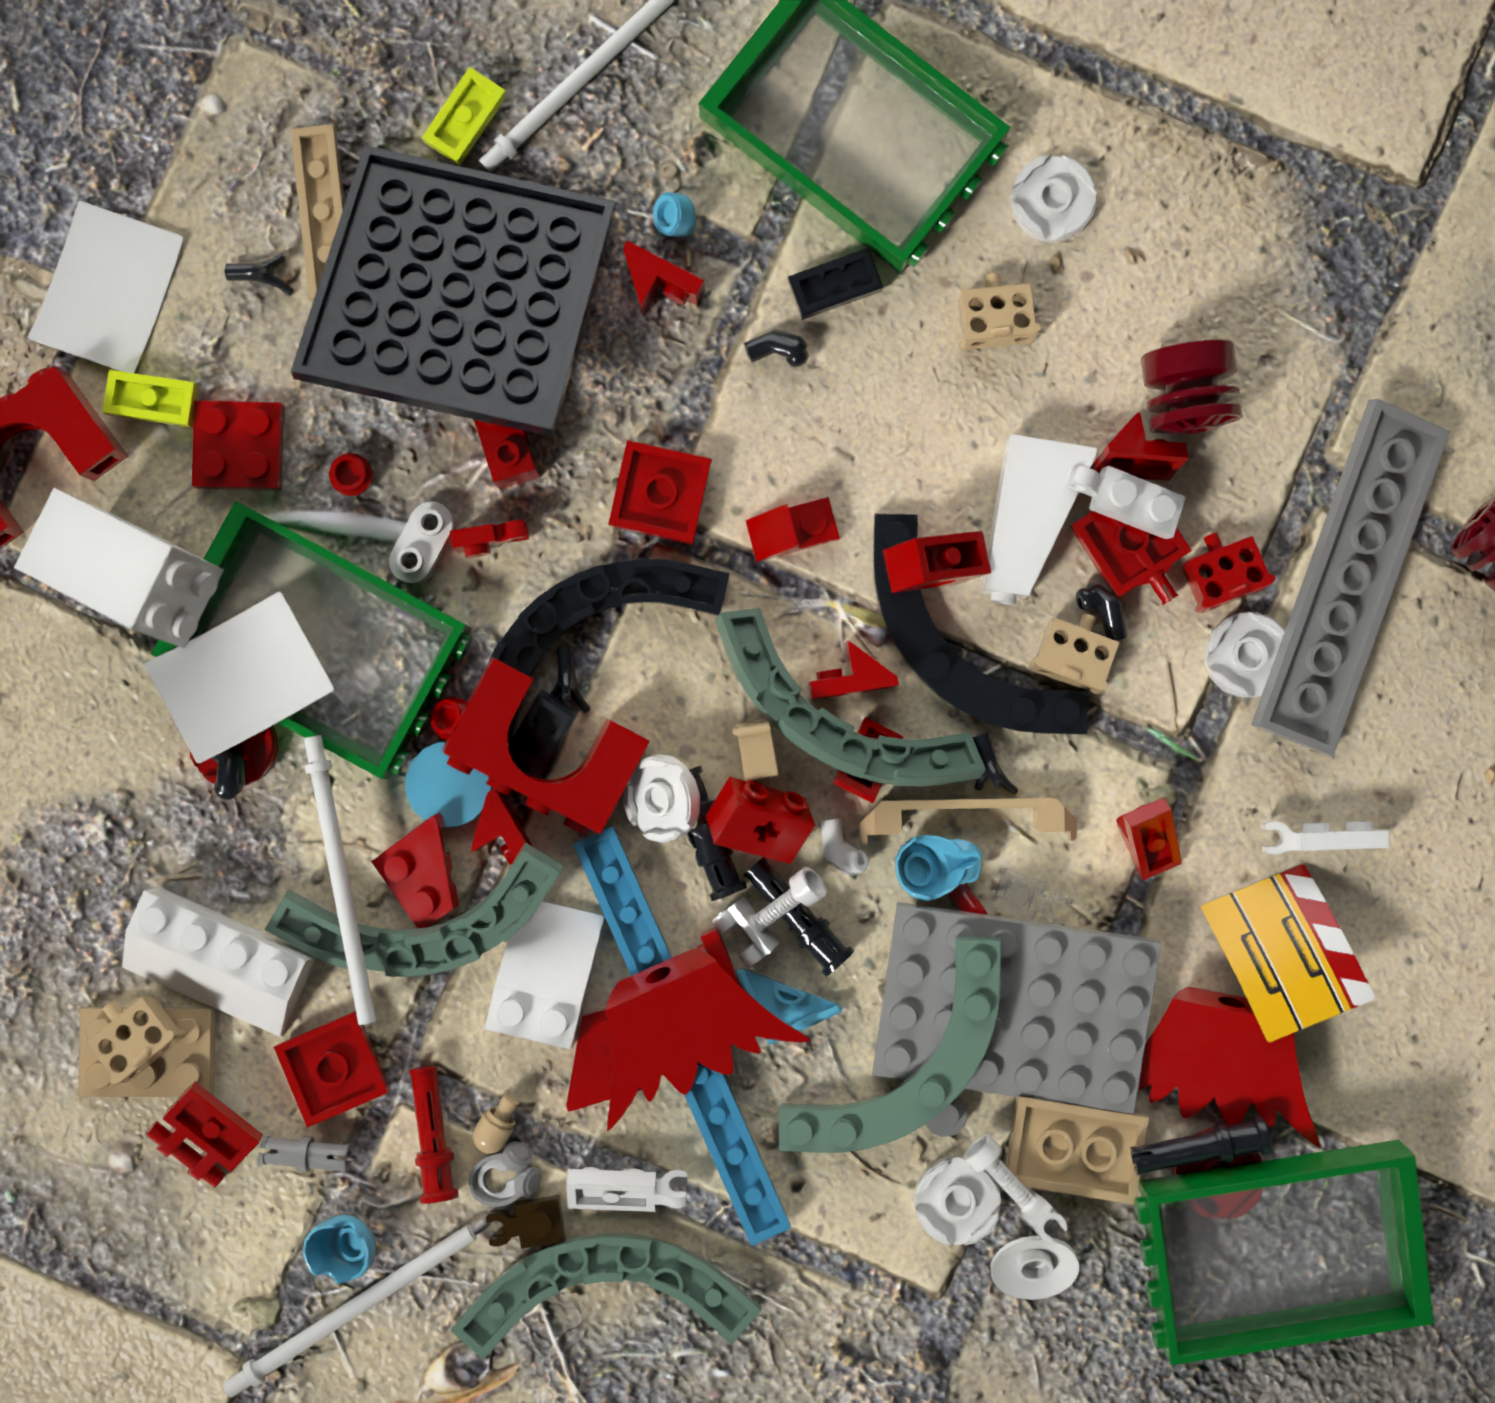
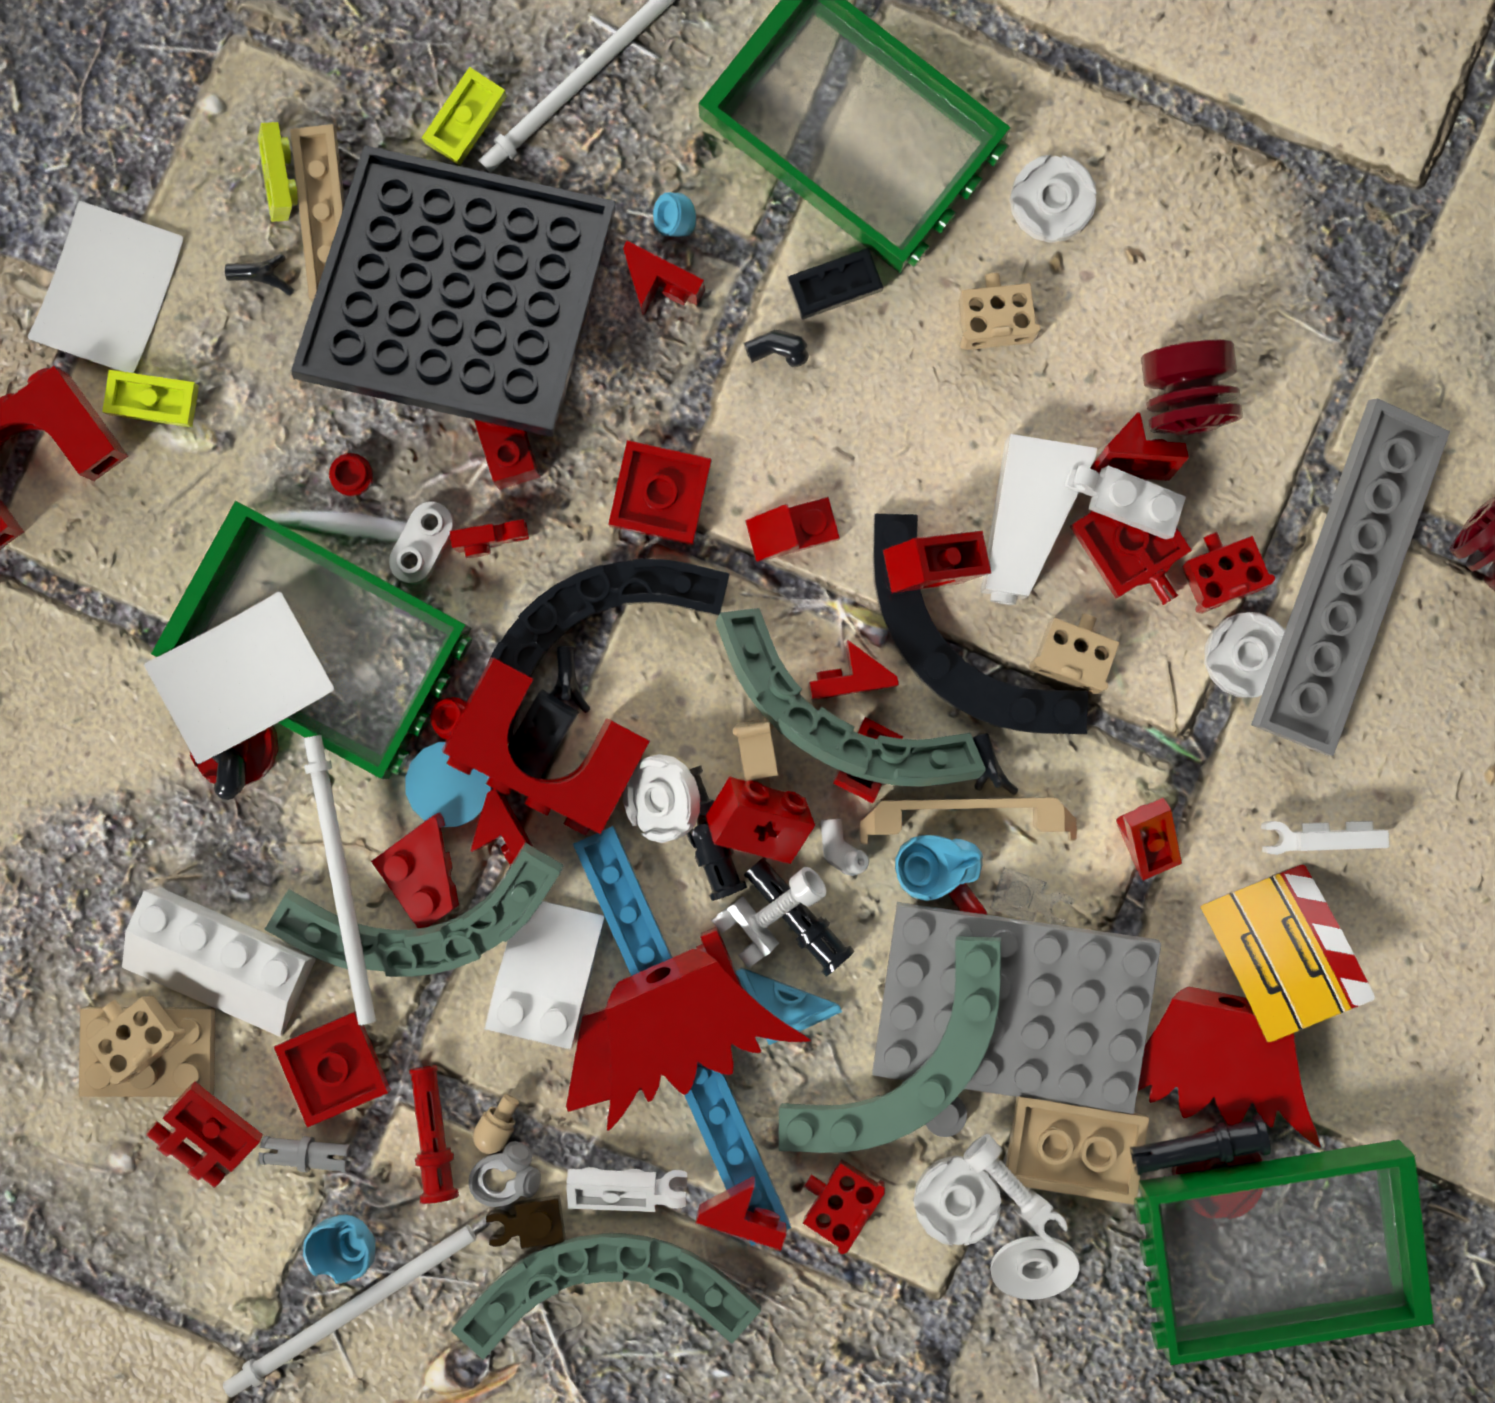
white brick [14,488,224,649] -> none
red plate [191,400,285,491] -> none
black arm [1075,583,1128,641] -> none
none -> neon yellow plate [257,122,298,222]
none -> red slope [696,1176,787,1251]
none -> red piece [803,1158,885,1254]

